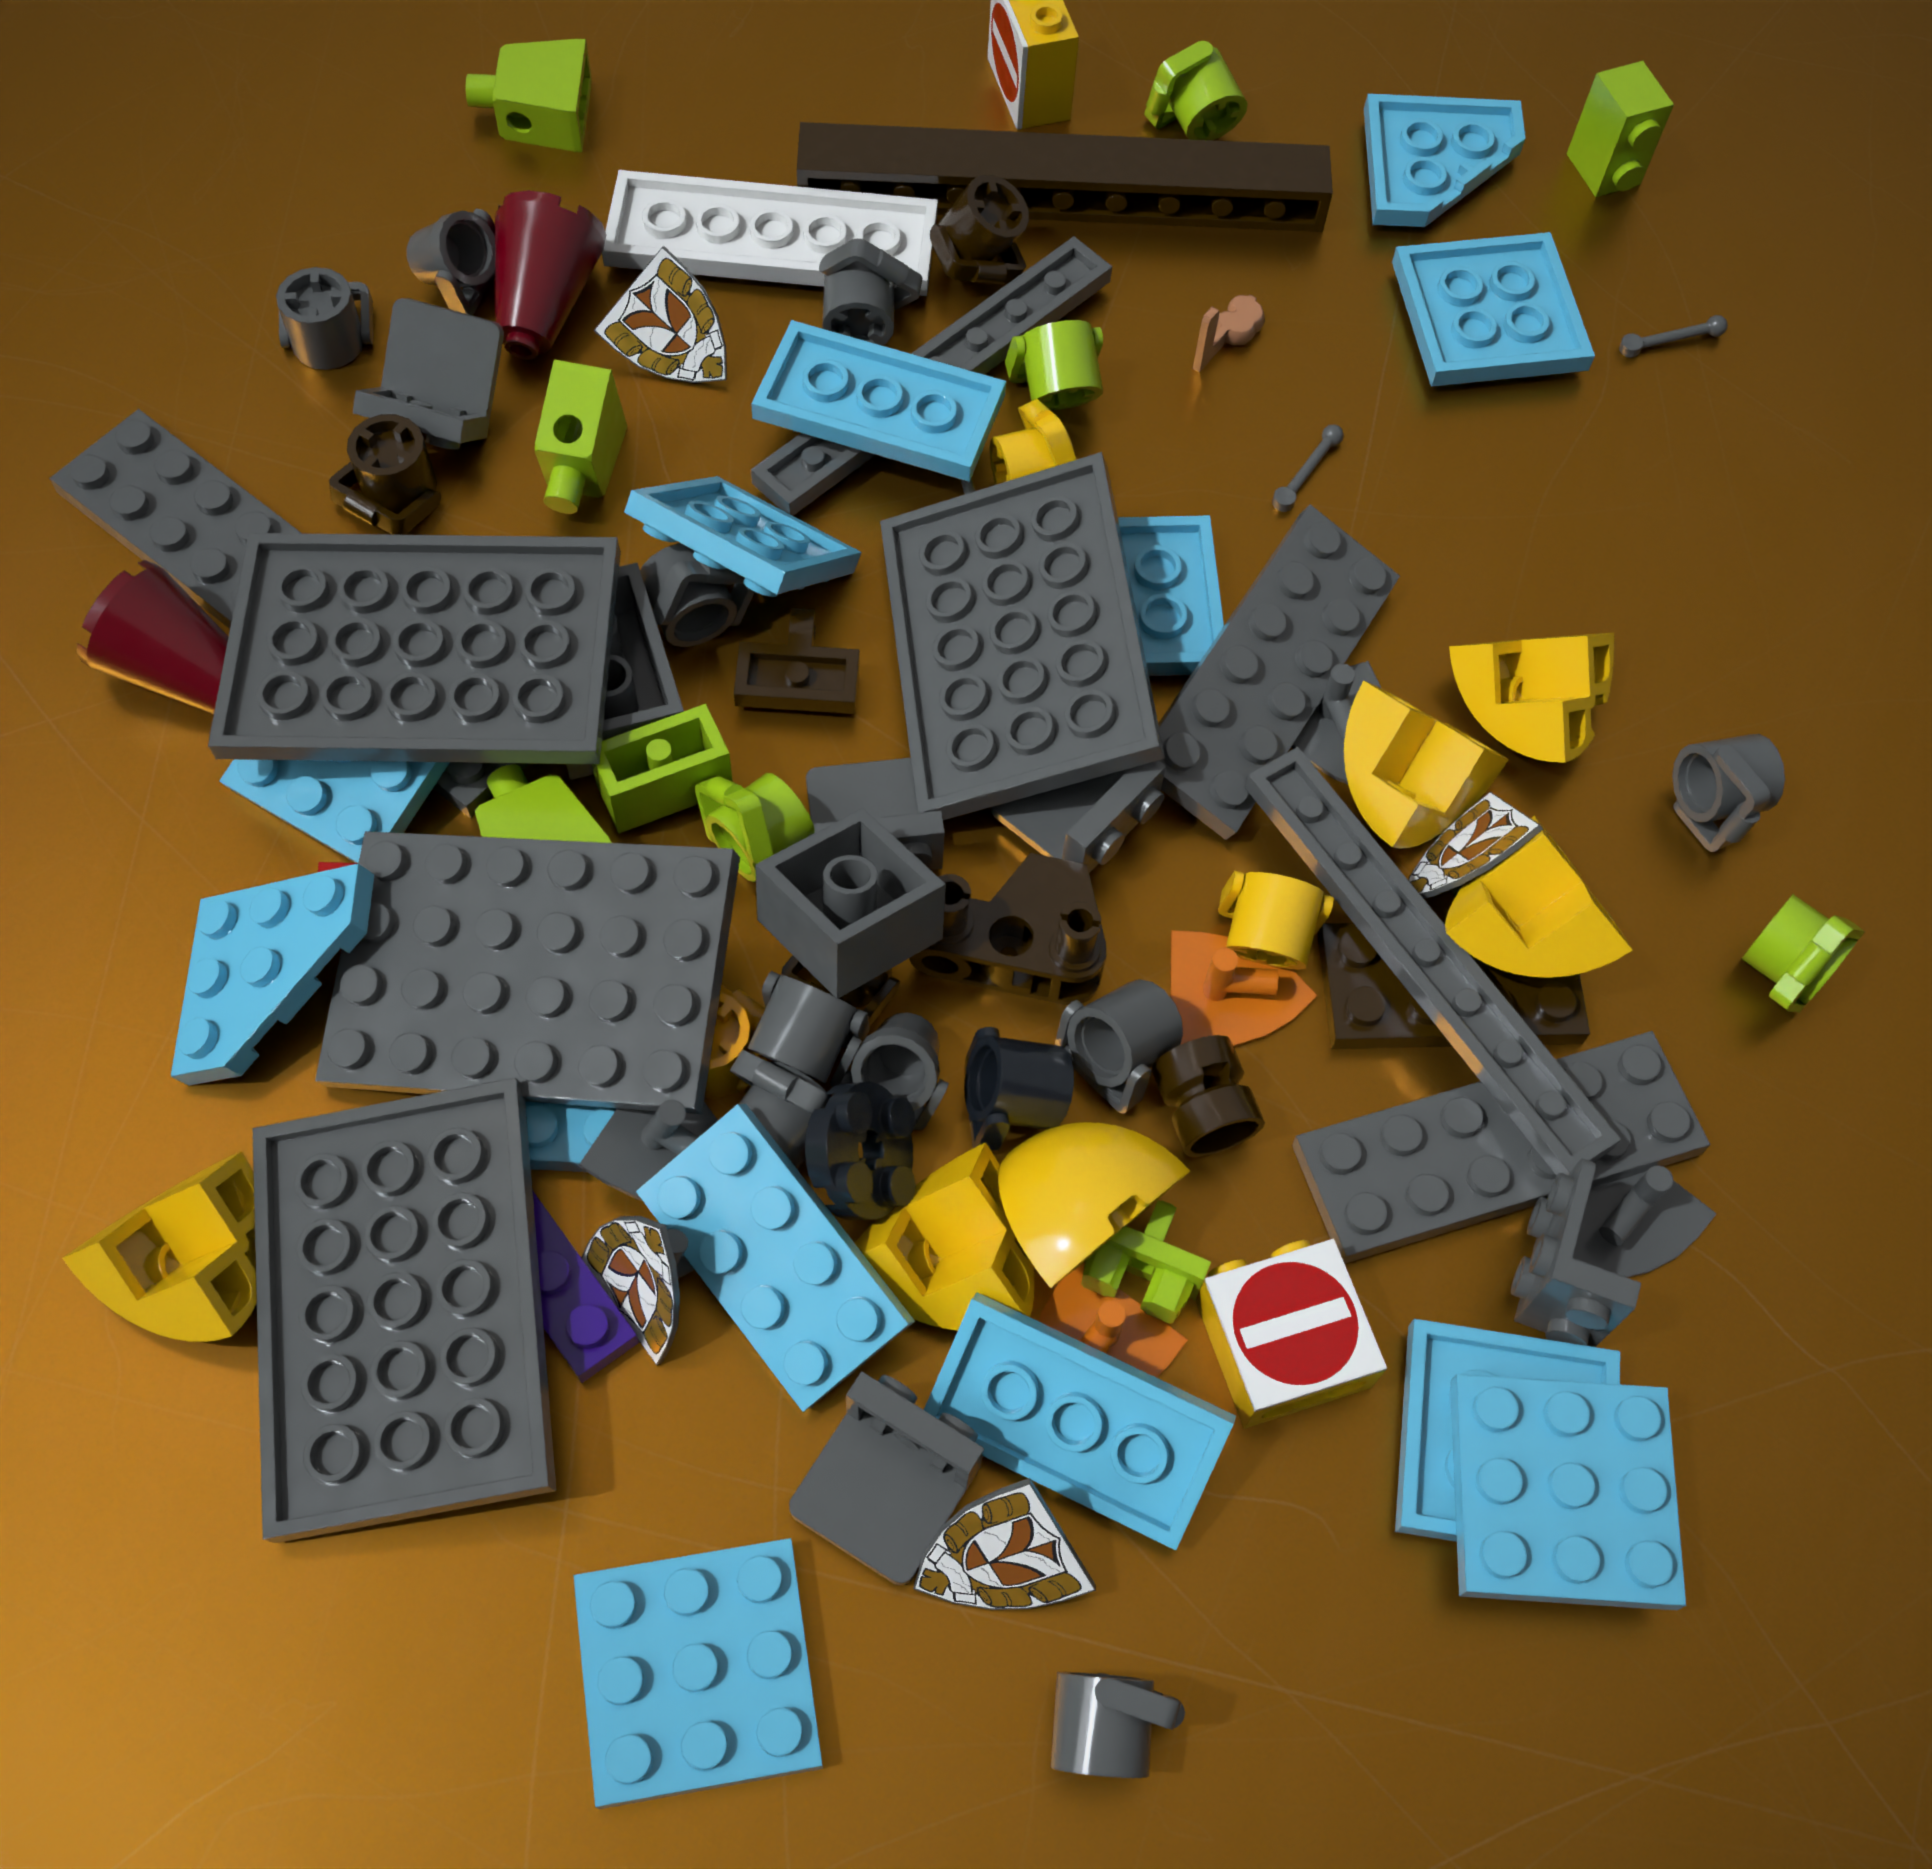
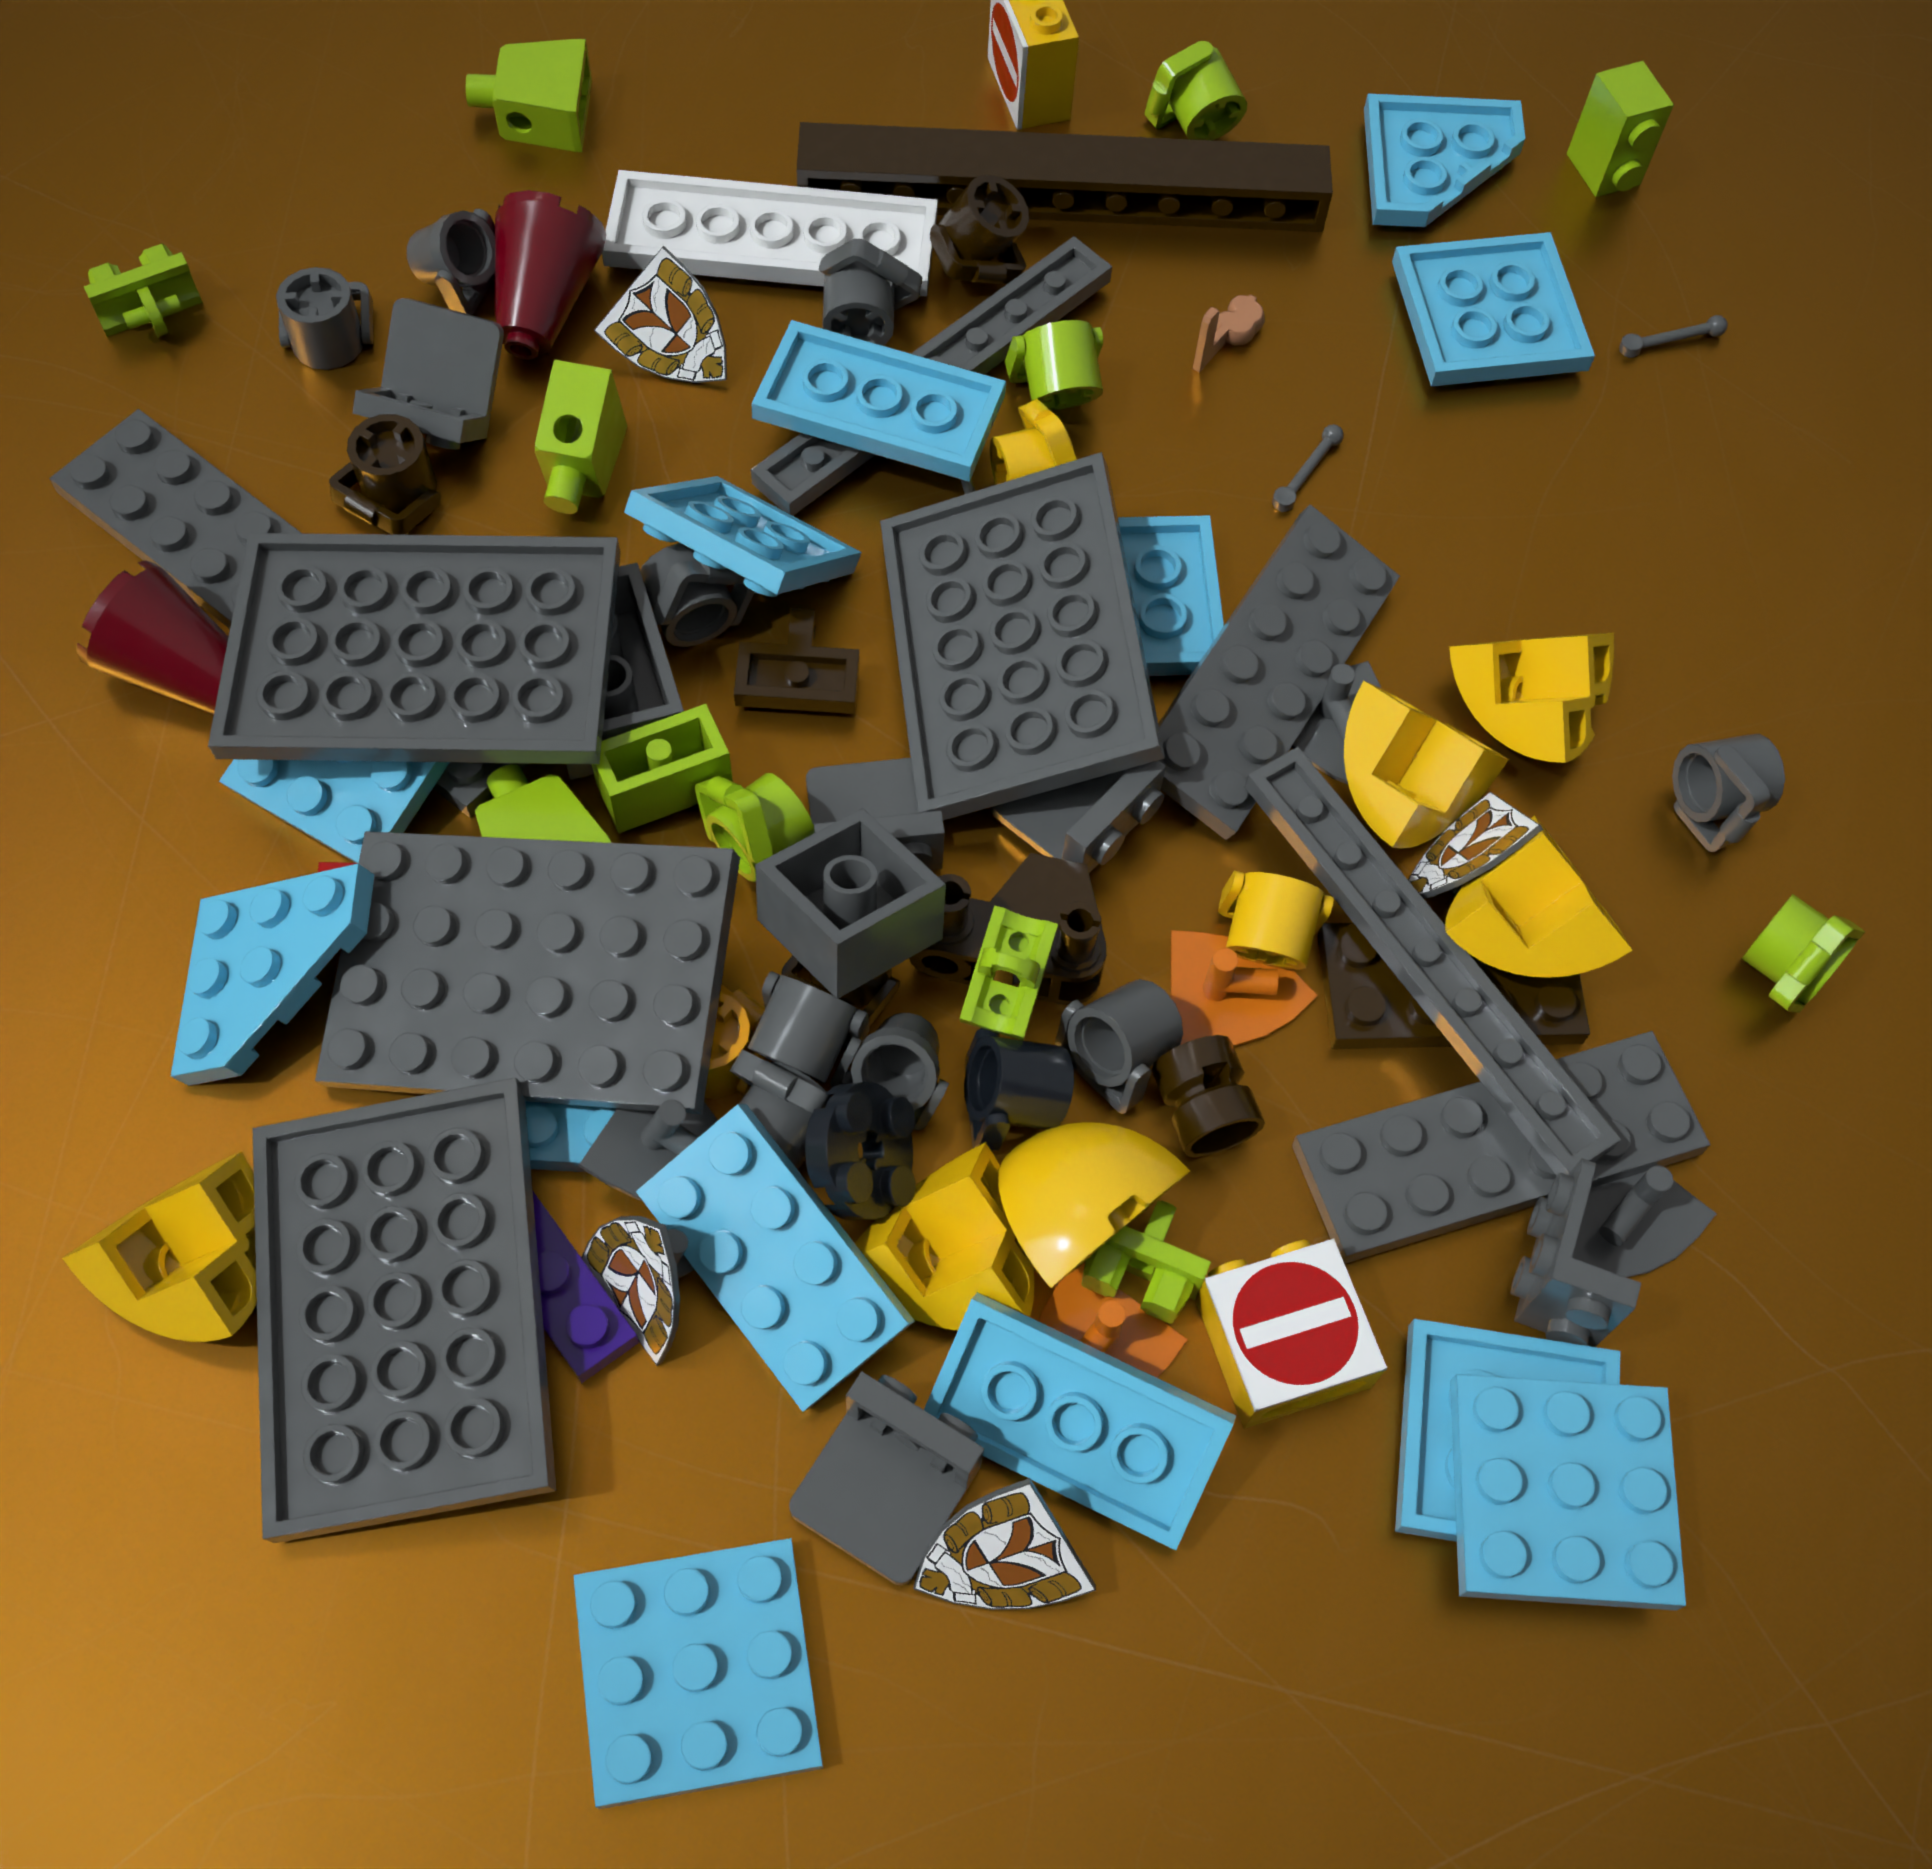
dark grey piece [1051,1672,1185,1778] -> none
none -> lime hips [84,244,203,338]
none -> lime hips [959,905,1058,1041]

